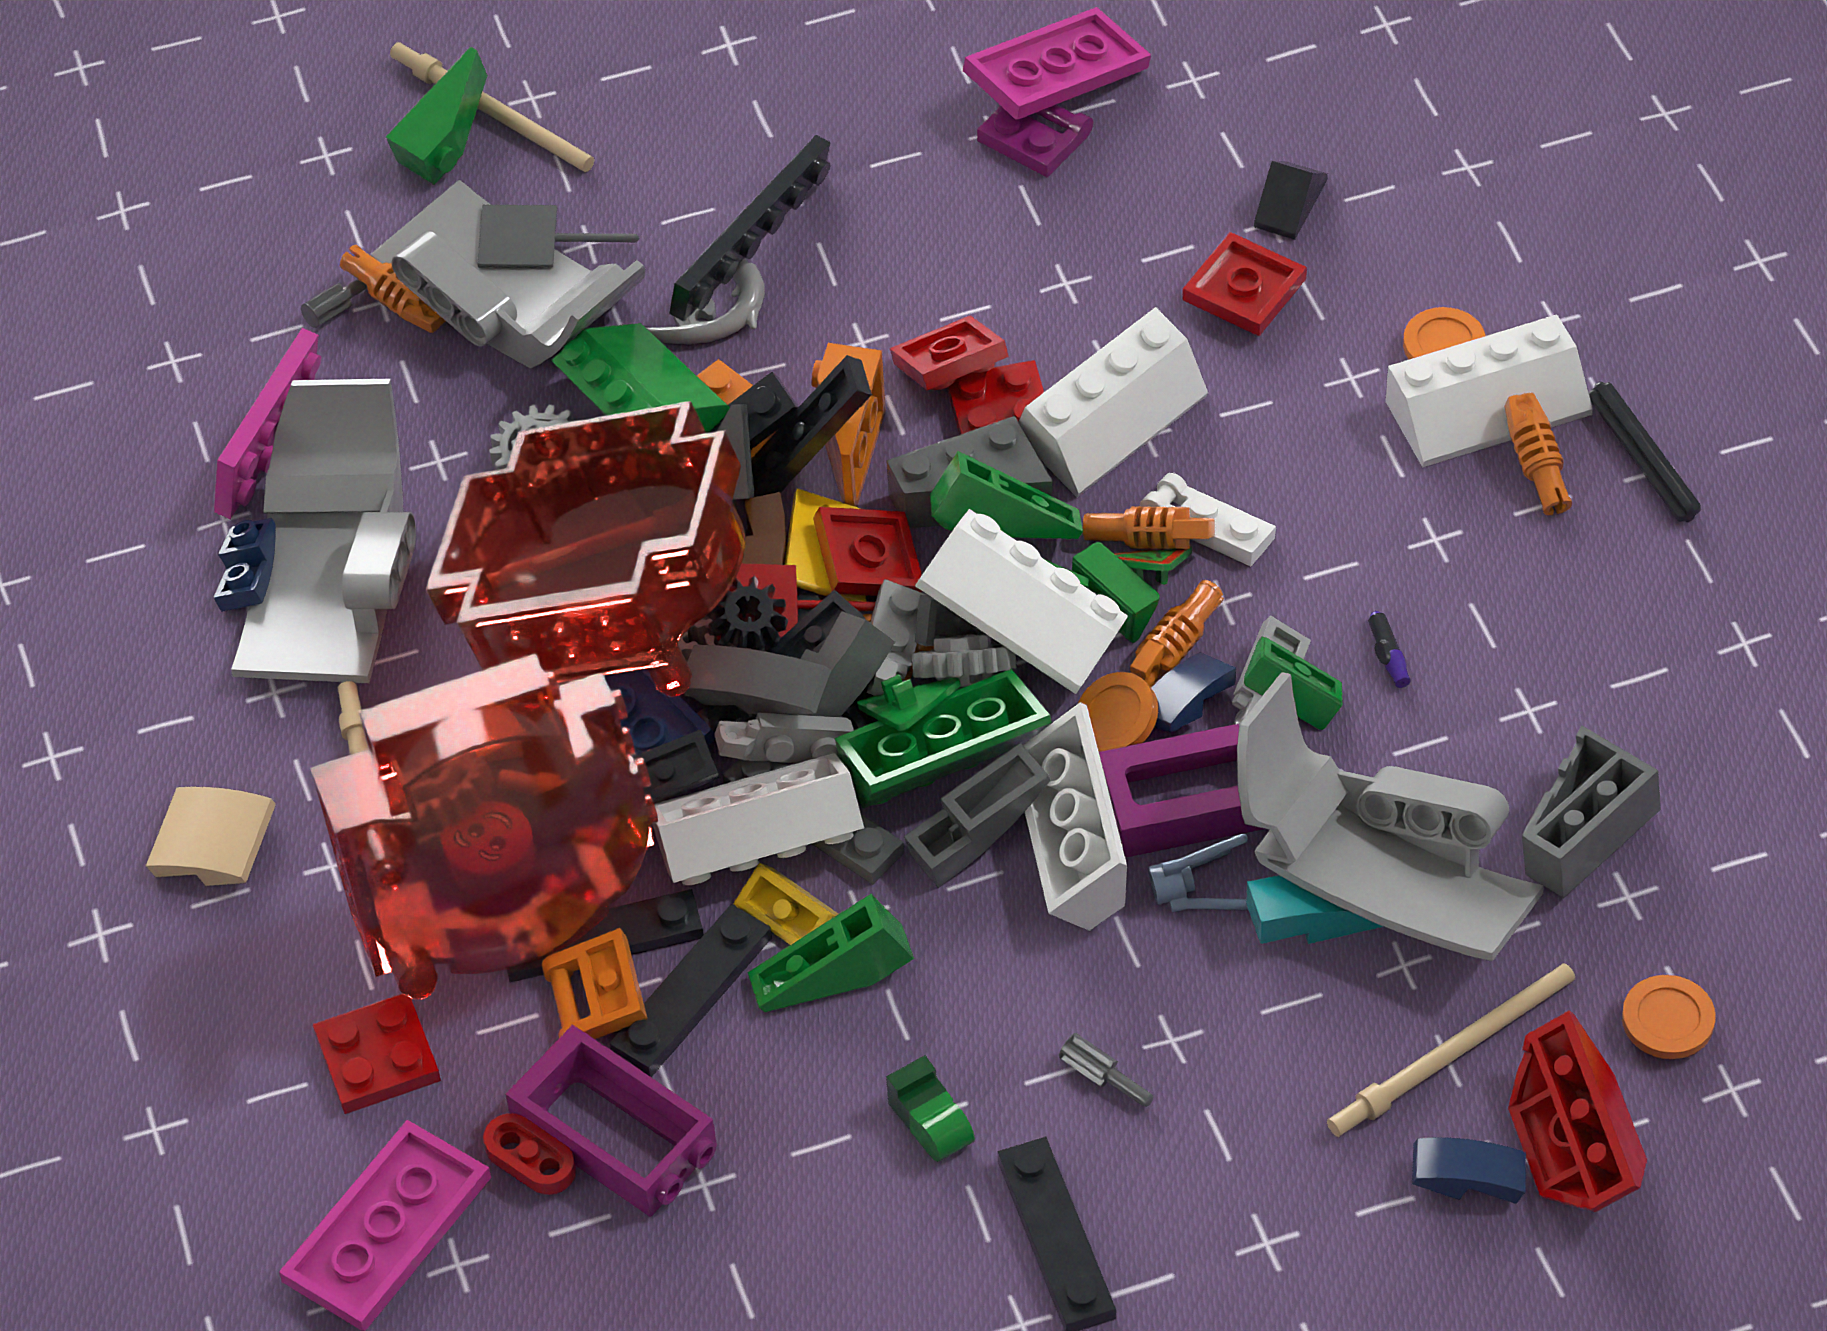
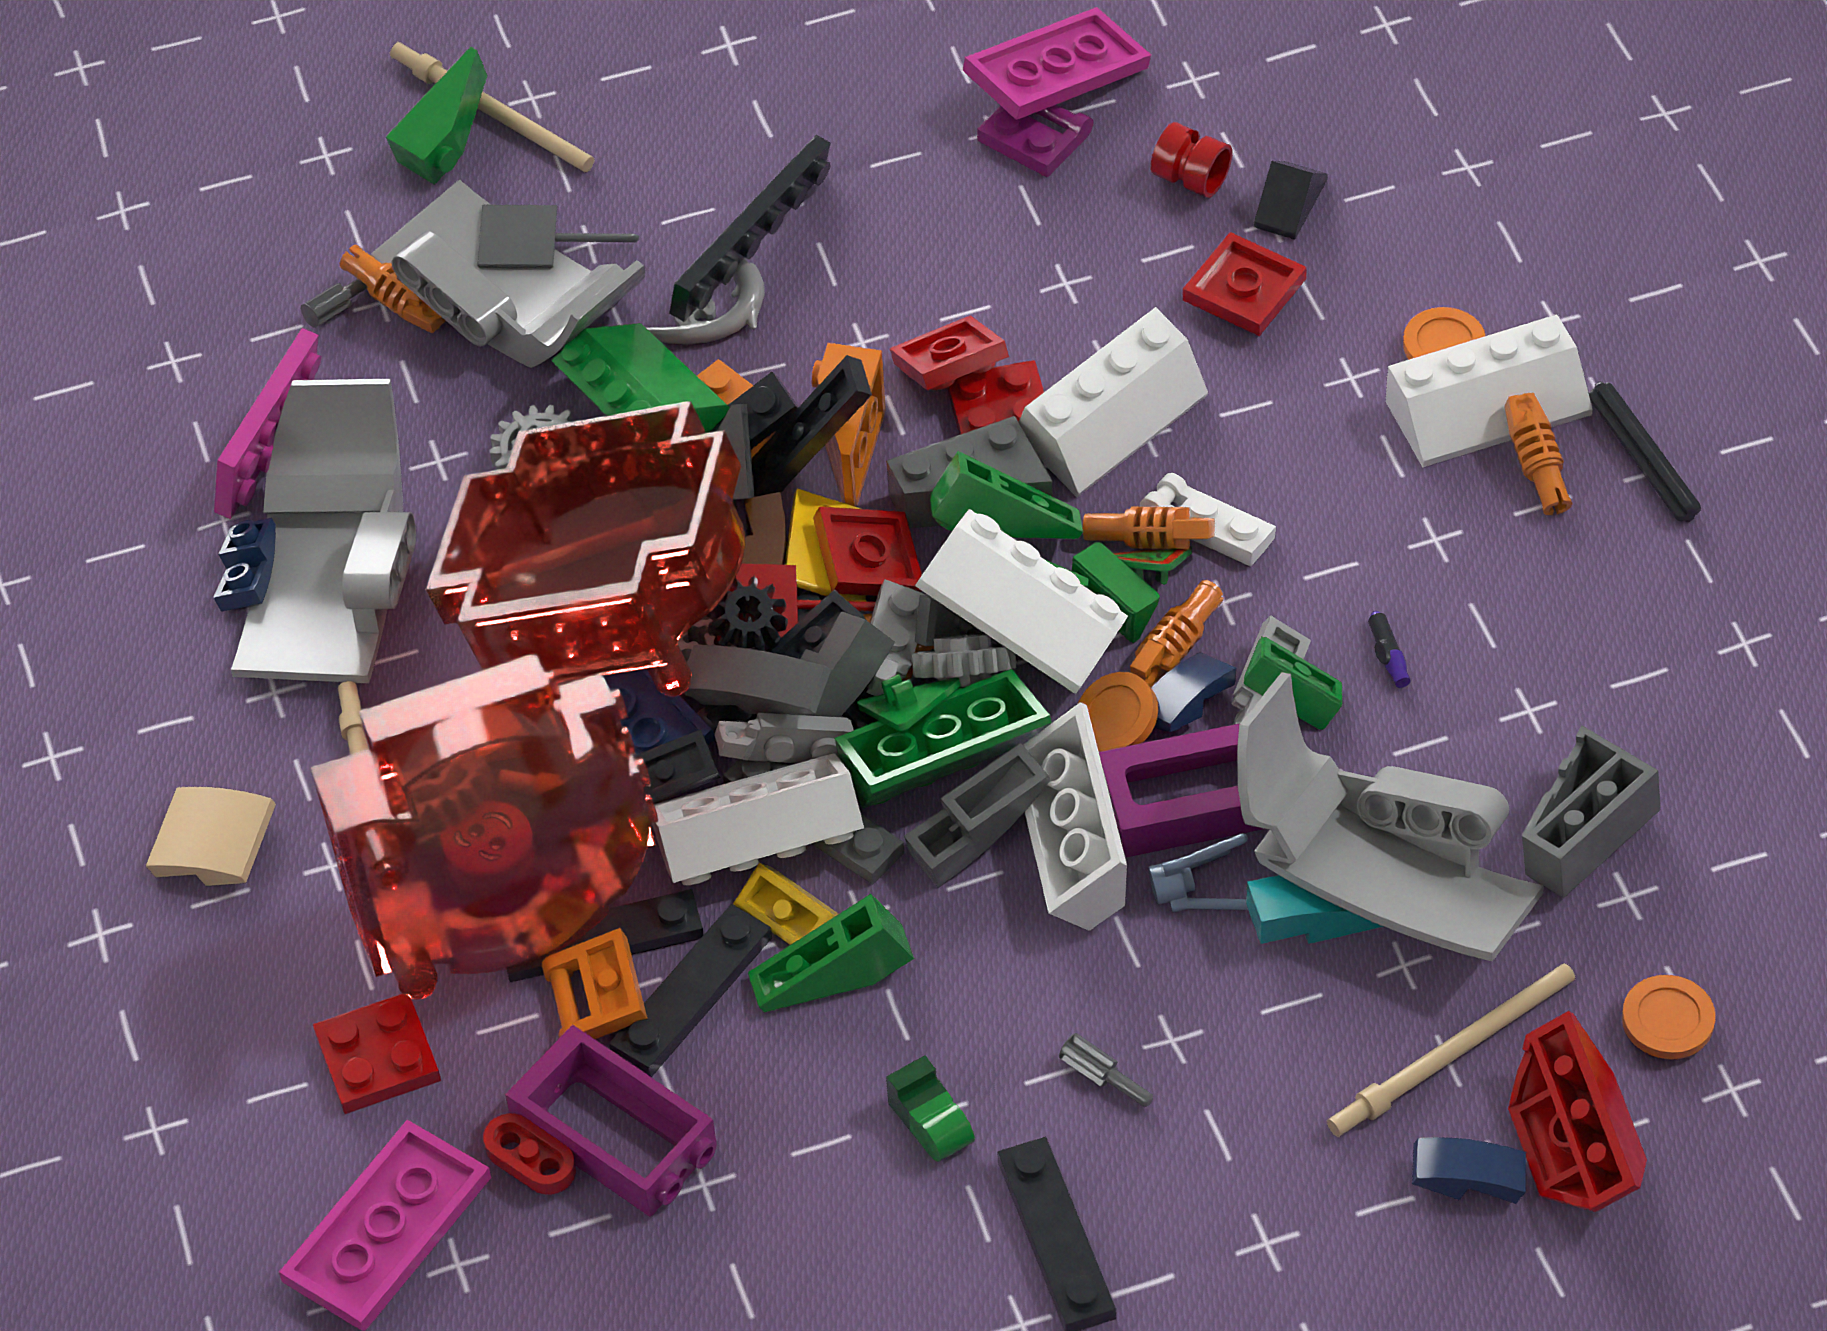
none -> red wheel [1151,122,1233,198]

